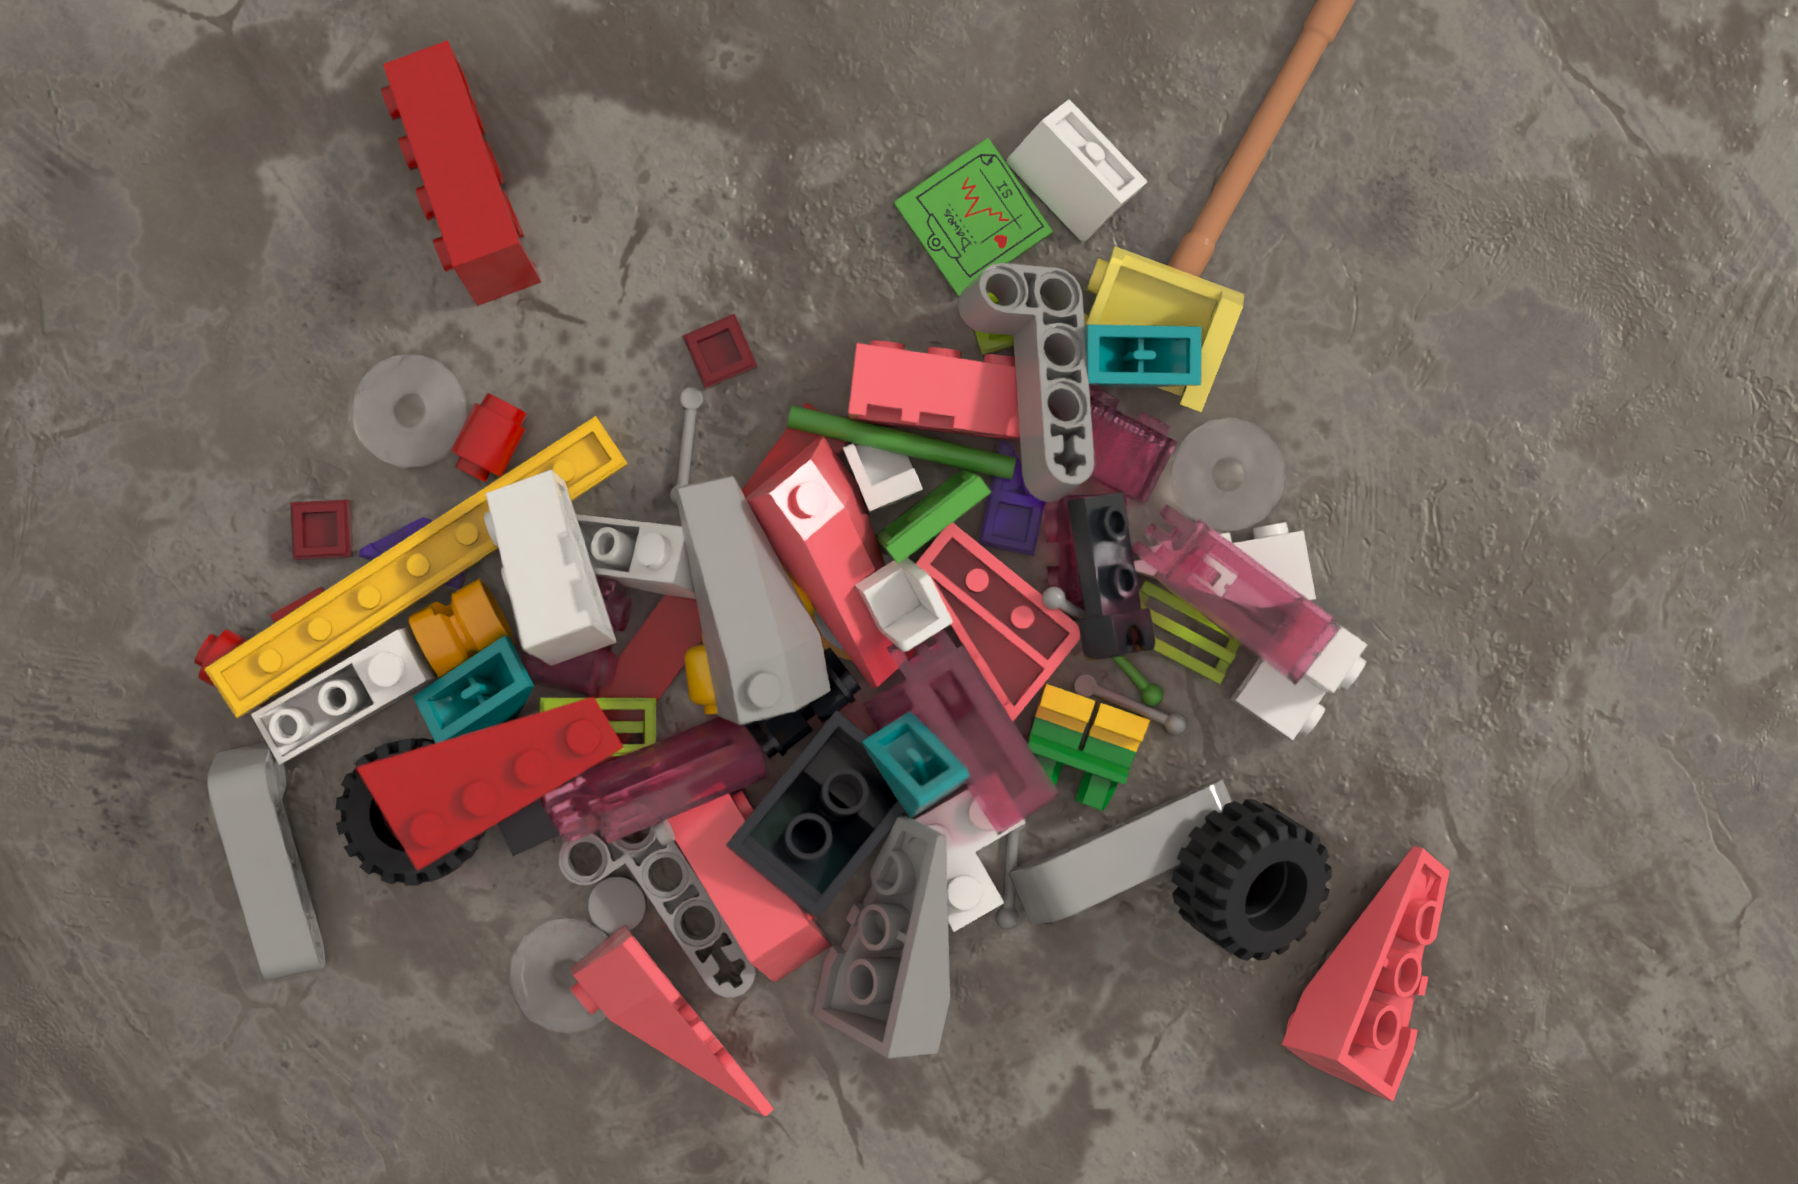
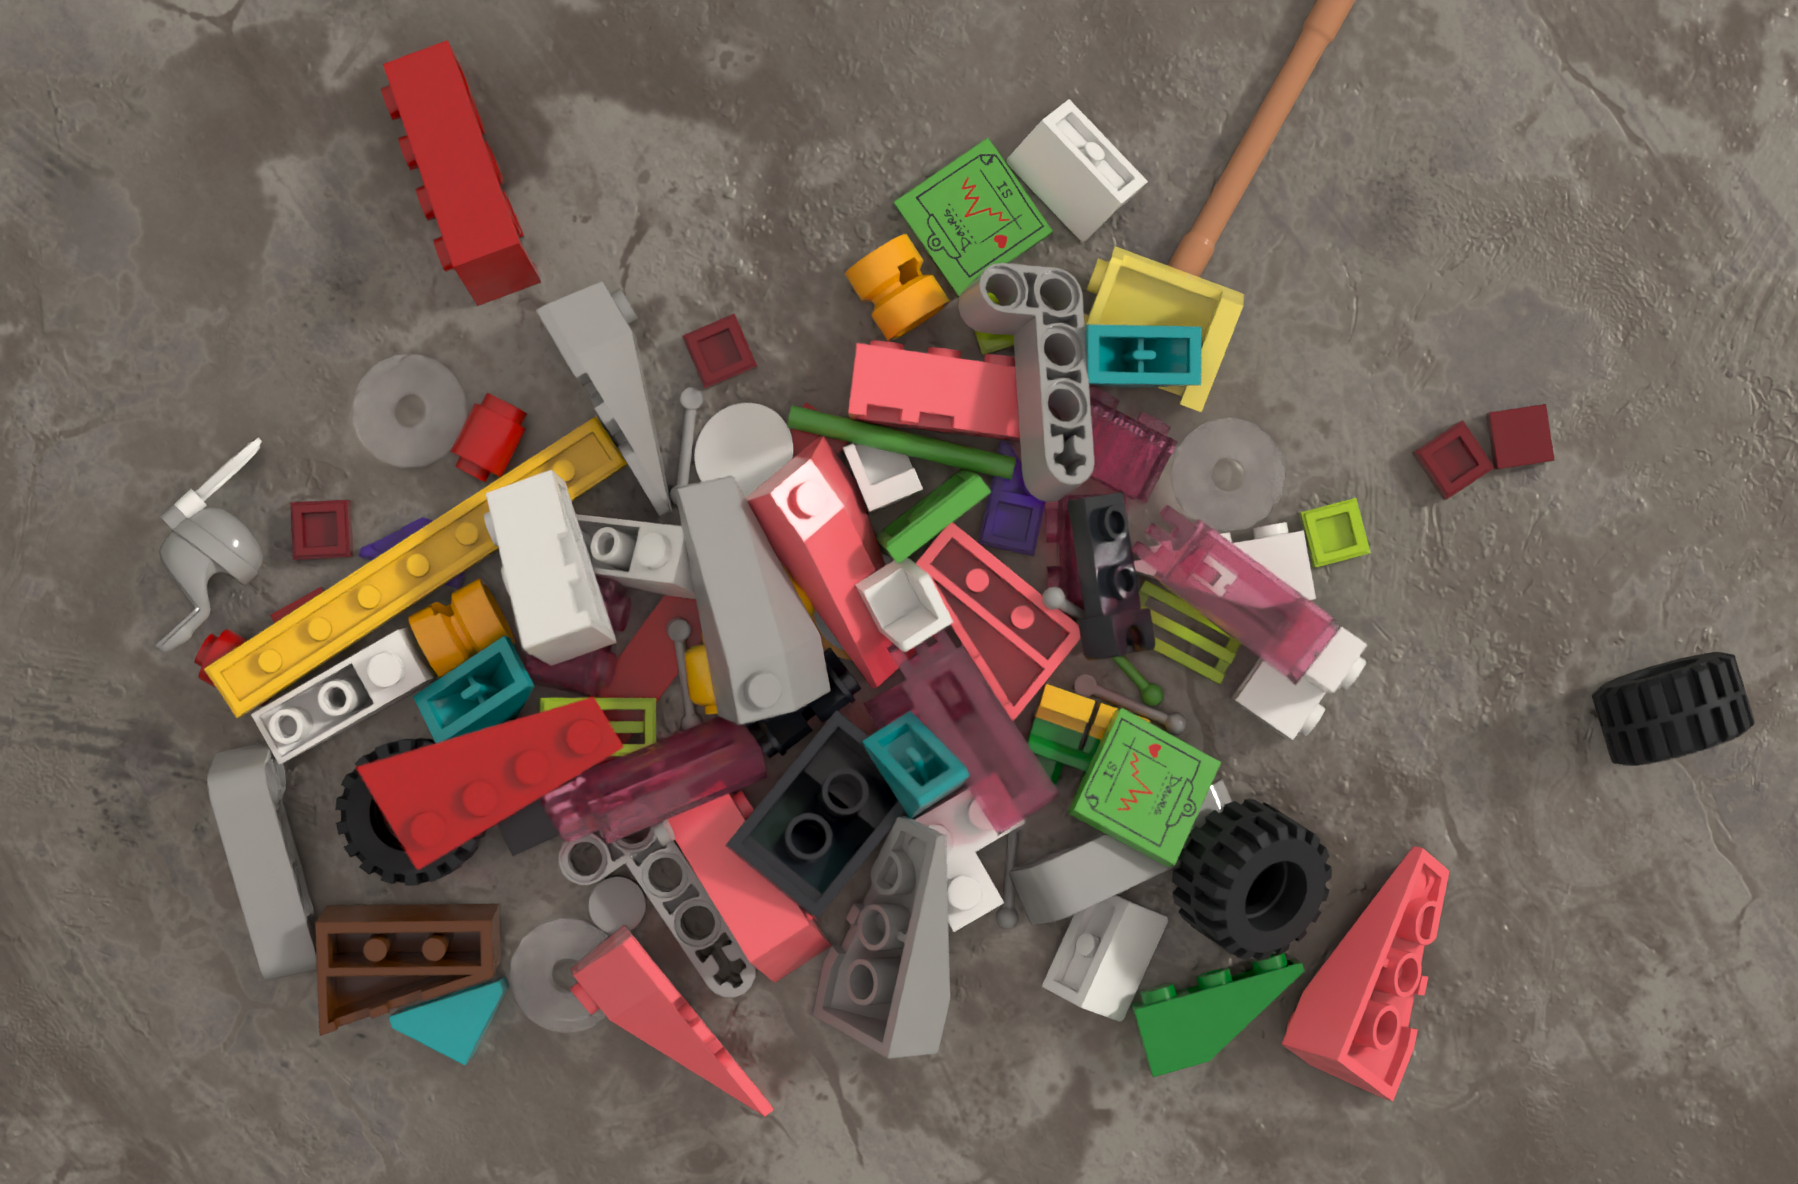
none -> light grey hair [155,437,263,652]
none -> reddish brown wedge [315,903,501,1036]
none -> teal slope [388,976,509,1065]
none -> light grey wedge [536,281,673,518]
none -> light grey hinge [666,617,703,734]
none -> white sticker [695,403,793,498]
none -> light orange wheel [844,234,950,342]
none -> white panel [1042,894,1168,1022]
none -> bright green tile [1067,707,1221,867]
none -> green slope [1130,953,1304,1077]
none -> lime tile [1298,498,1371,568]
none -> dark red tile [1412,420,1495,500]
none -> dark red tile [1486,404,1555,470]
none -> black tyre [1591,652,1755,766]

